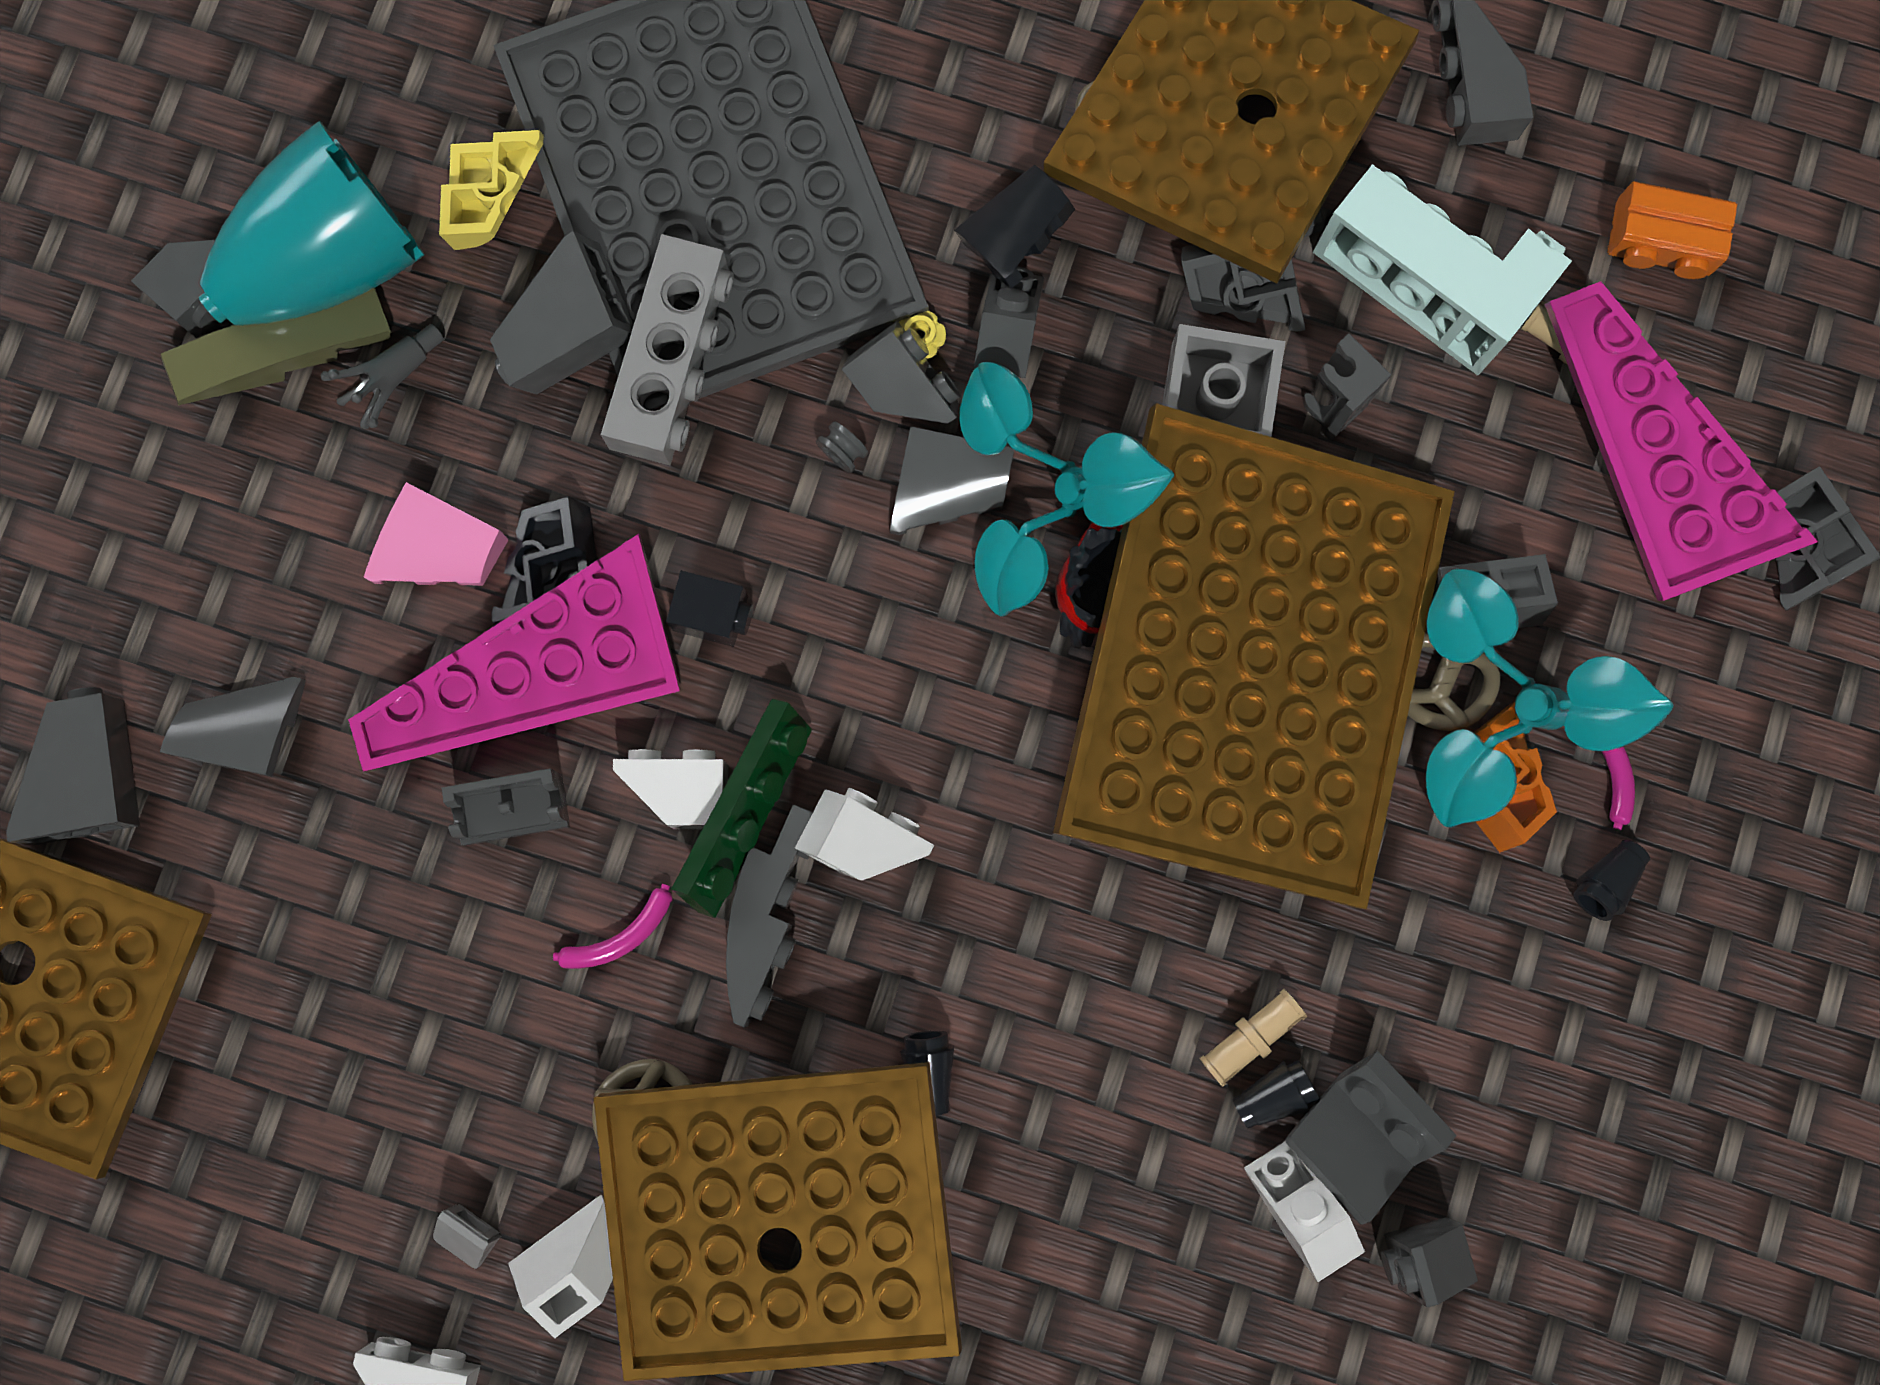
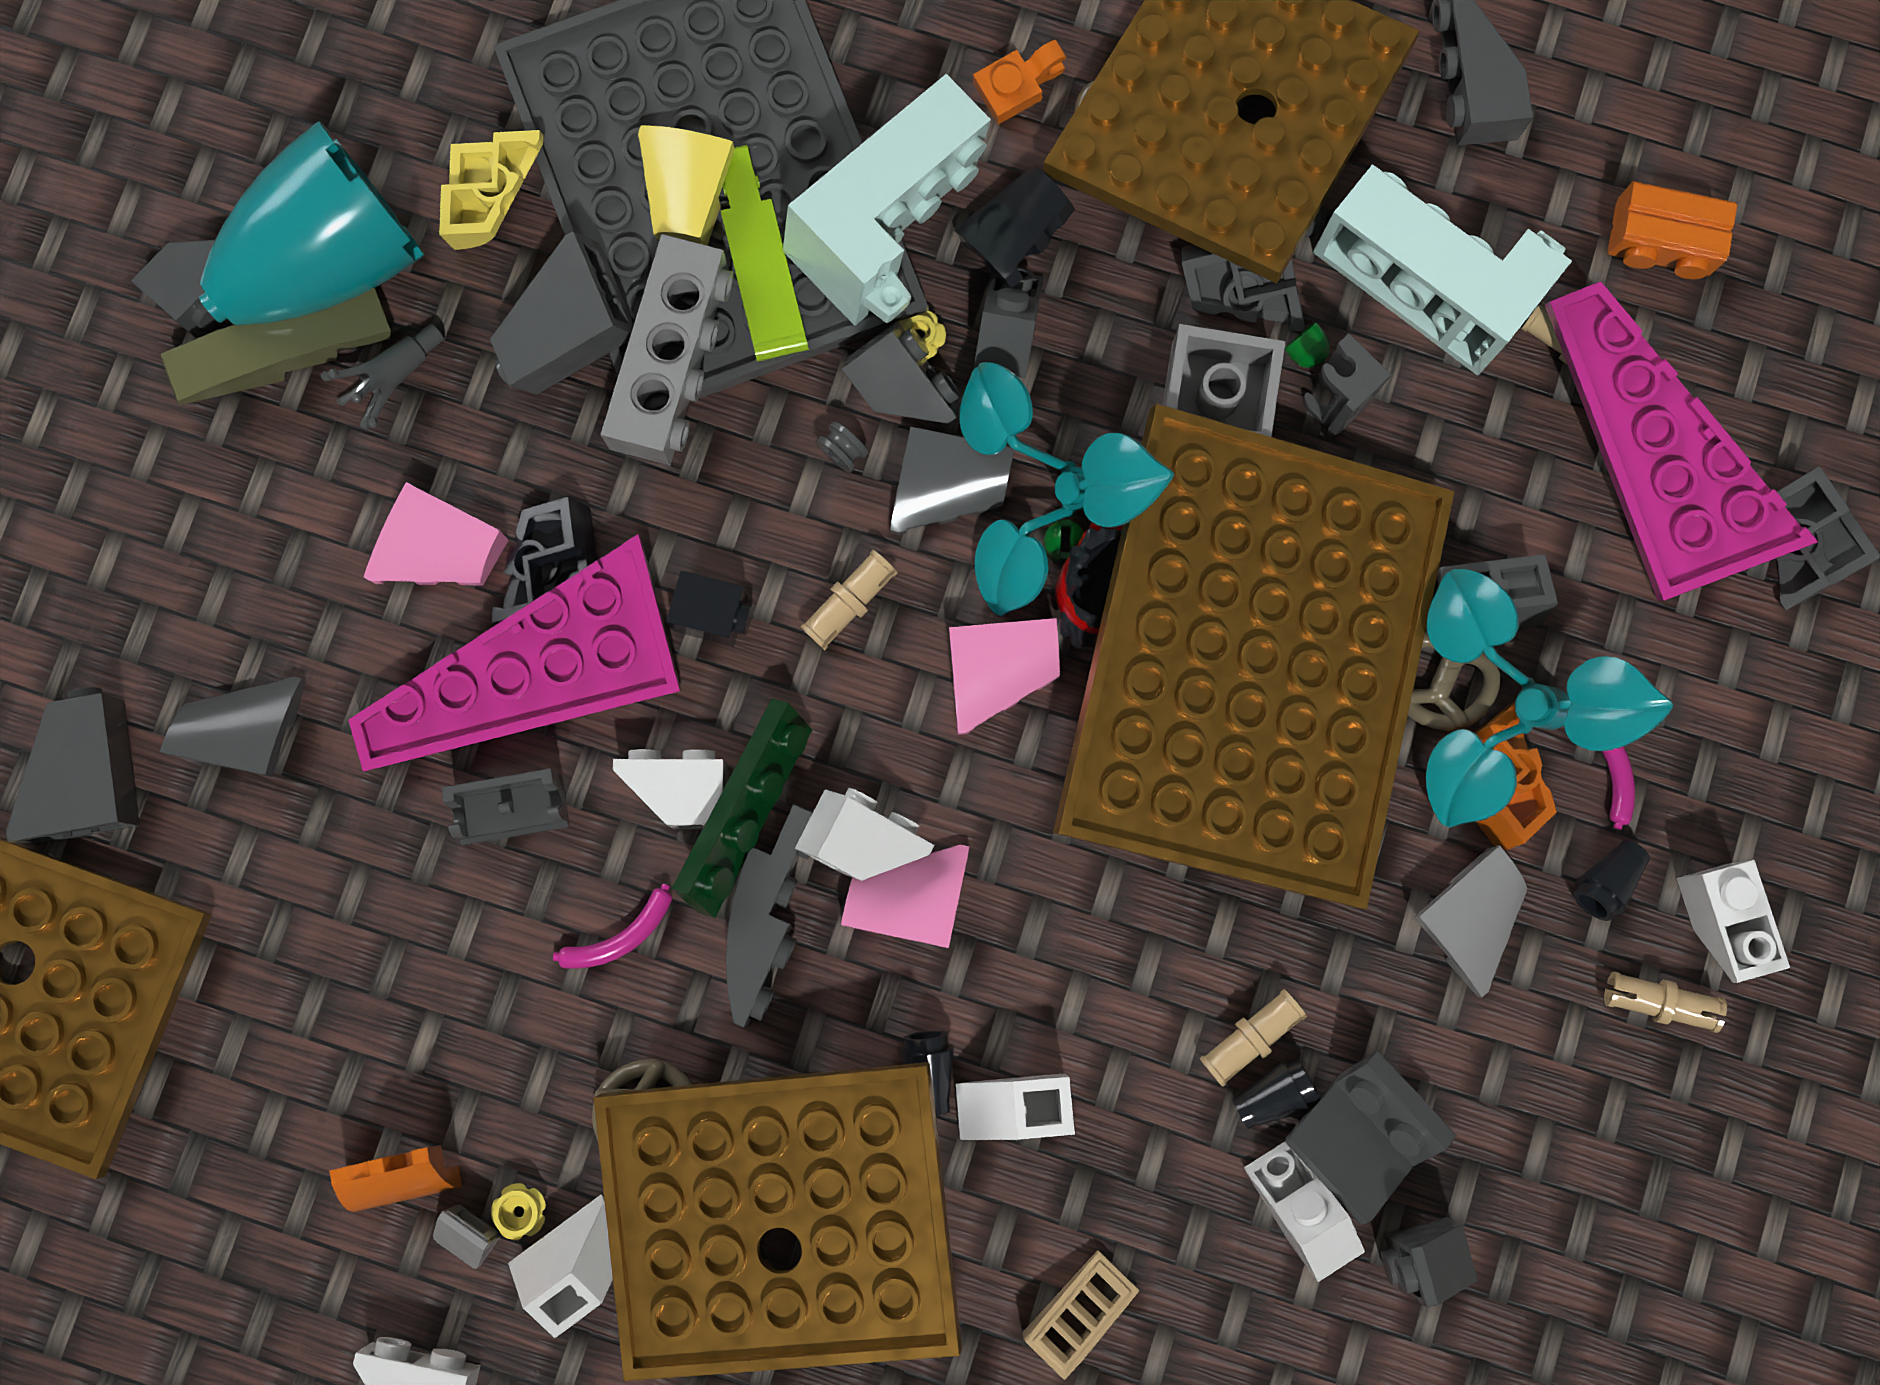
none -> orange slope [329,1145,462,1212]
none -> light yellow plate [491,1183,546,1240]
none -> light yellow slope [638,125,735,246]
none -> lime piece [720,145,809,362]
none -> light aqua hinge [783,74,991,326]
none -> tan pin [800,550,898,650]
none -> bright pink slope [841,845,970,948]
none -> bright pink slope [949,618,1060,735]
none -> white slope [955,1073,1075,1140]
none -> orange plate [972,40,1066,125]
none -> tan slope [1022,1250,1139,1380]
none -> green hinge [1043,520,1084,564]
none -> green hinge [1284,322,1330,368]
none -> light grey slope [1414,845,1528,998]
none -> tan pin [1604,972,1727,1033]
none -> white slope [1677,860,1790,983]

